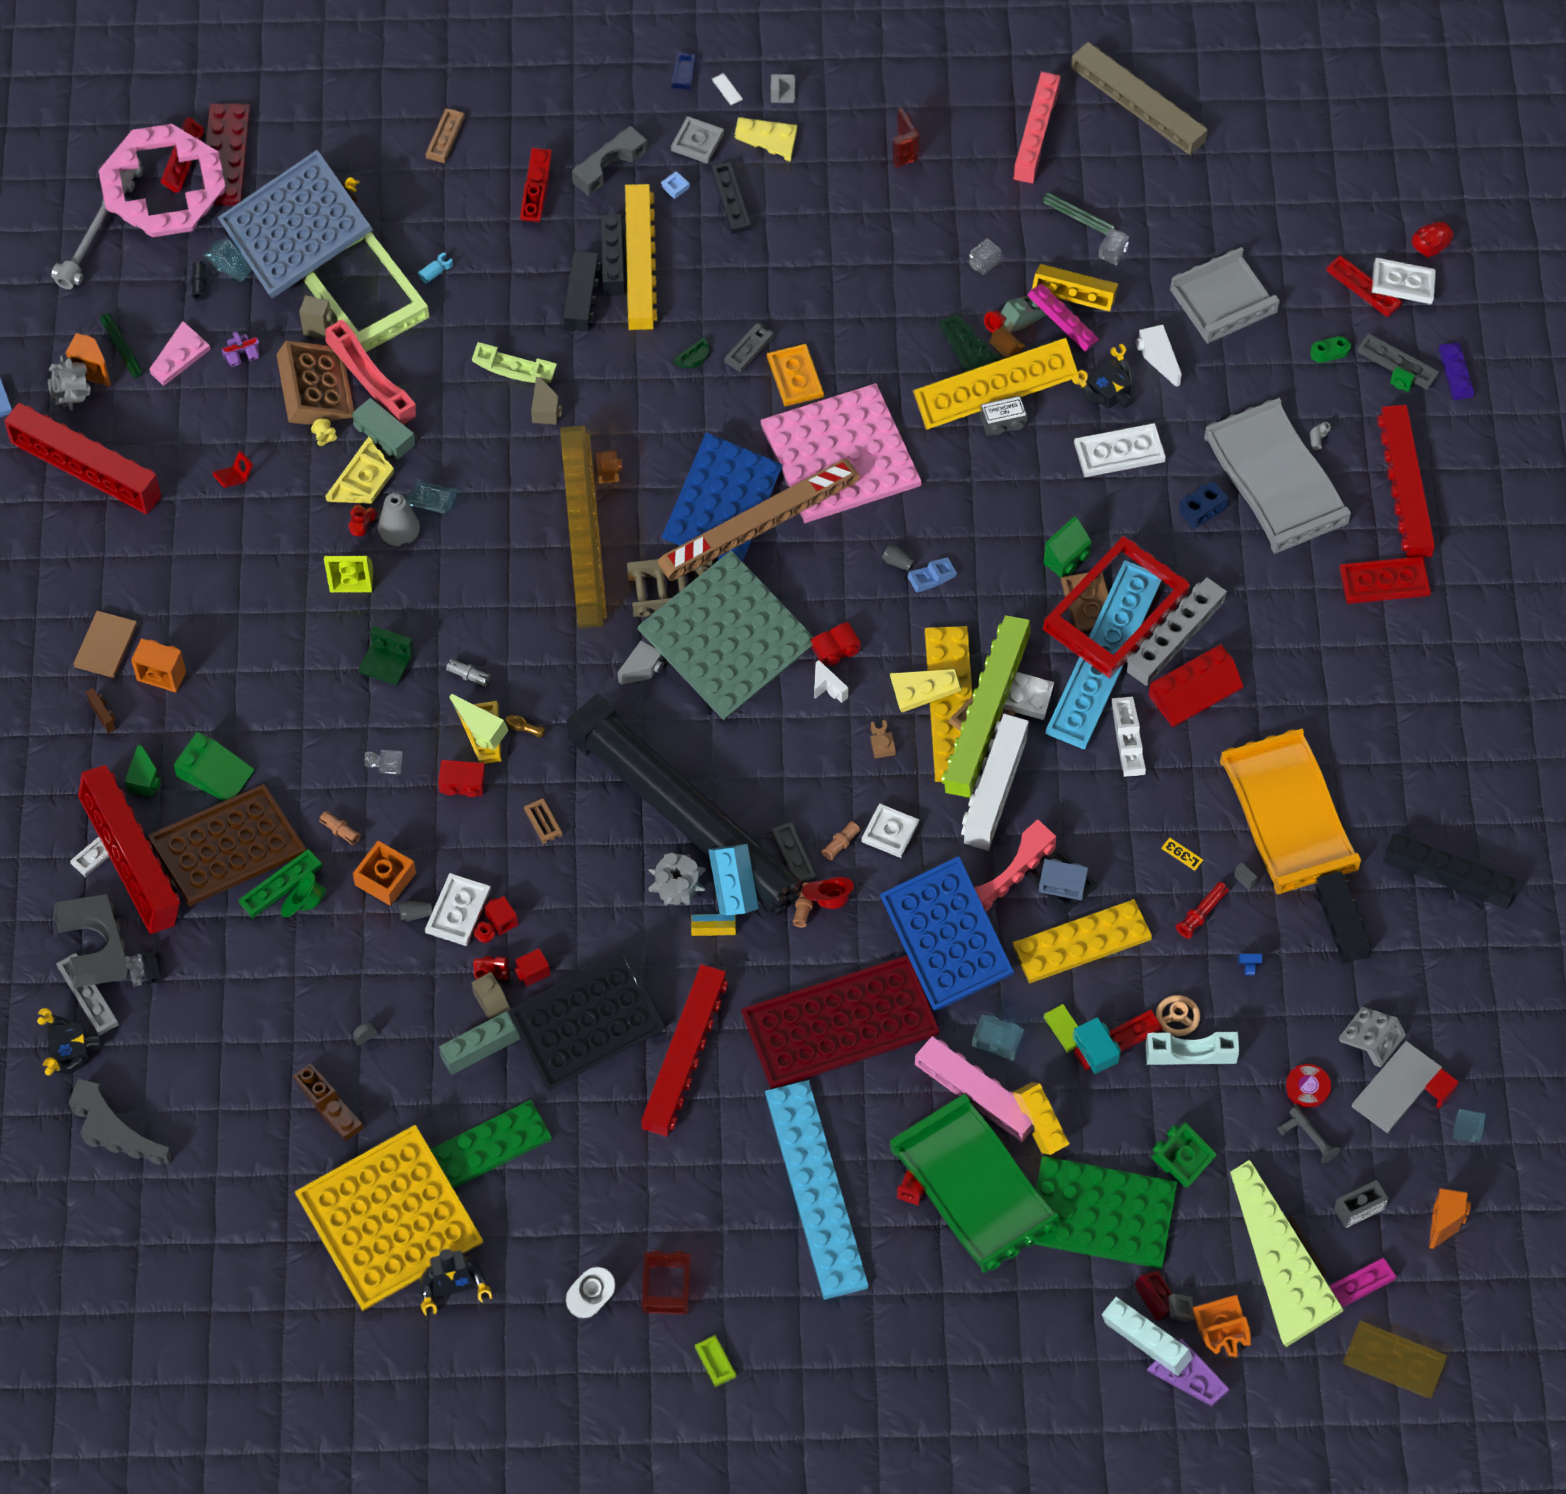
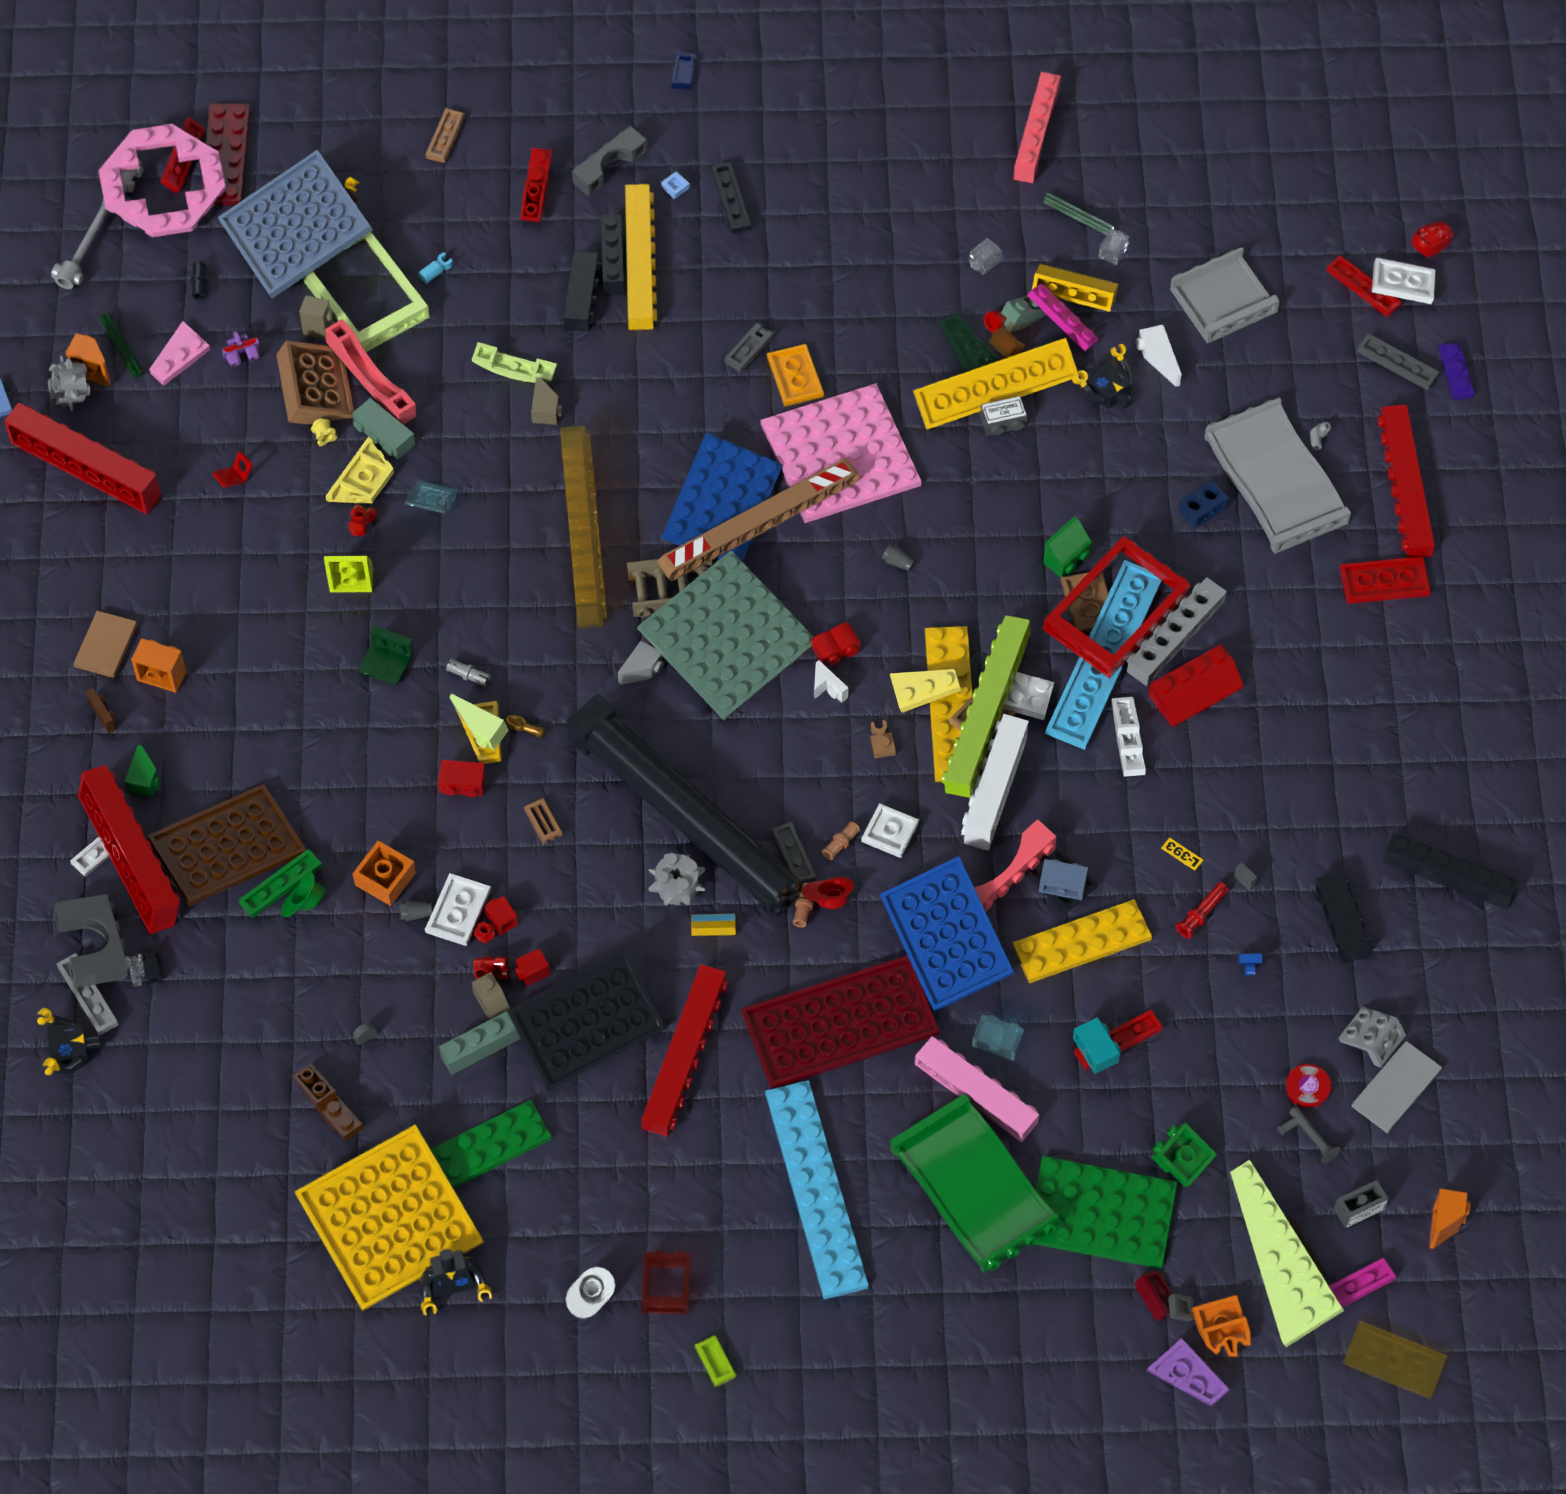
dark grey arch [69,1079,172,1164] -> none
green slope [174,732,255,801] -> none
clear light blue slope [204,239,252,282] -> none
nougat pin [319,811,361,845] -> none
clear plate [364,750,403,774] -> none
light grey cone [378,493,420,546] -> none
clear orange brick [596,451,623,483] -> none
light grey plate [671,116,724,163] -> none
dark green tile [673,337,709,369] -> none
medium azure slope [708,844,759,916] -> none
white sticker [712,73,742,105] -> none
light yellow wing [735,118,797,162] -> none
light grey panel [771,75,795,103] -> none
clear red bracket [892,107,920,168] -> none
red bracket [897,1170,924,1206] -> none
medium blue slope [907,557,957,593] -> none
yellow arch [1013,1082,1069,1155] -> none
lime tile [1044,1004,1078,1053] -> none
dark tan brick [1071,42,1208,155] -> none
white plate [1074,423,1166,477] -> none
light aqua brick [1102,1297,1193,1376] -> none
light aqua arch [1146,1032,1239,1065] -> none
light nougat piece [1156,995,1200,1036] -> none
light orange panel [1220,729,1361,895] -> none
green plate [1310,336,1351,363] -> none
green plate [1390,366,1415,392] -> none
red panel [1425,1069,1459,1109] -> none
clear light blue panel [1453,1109,1486,1143] -> none

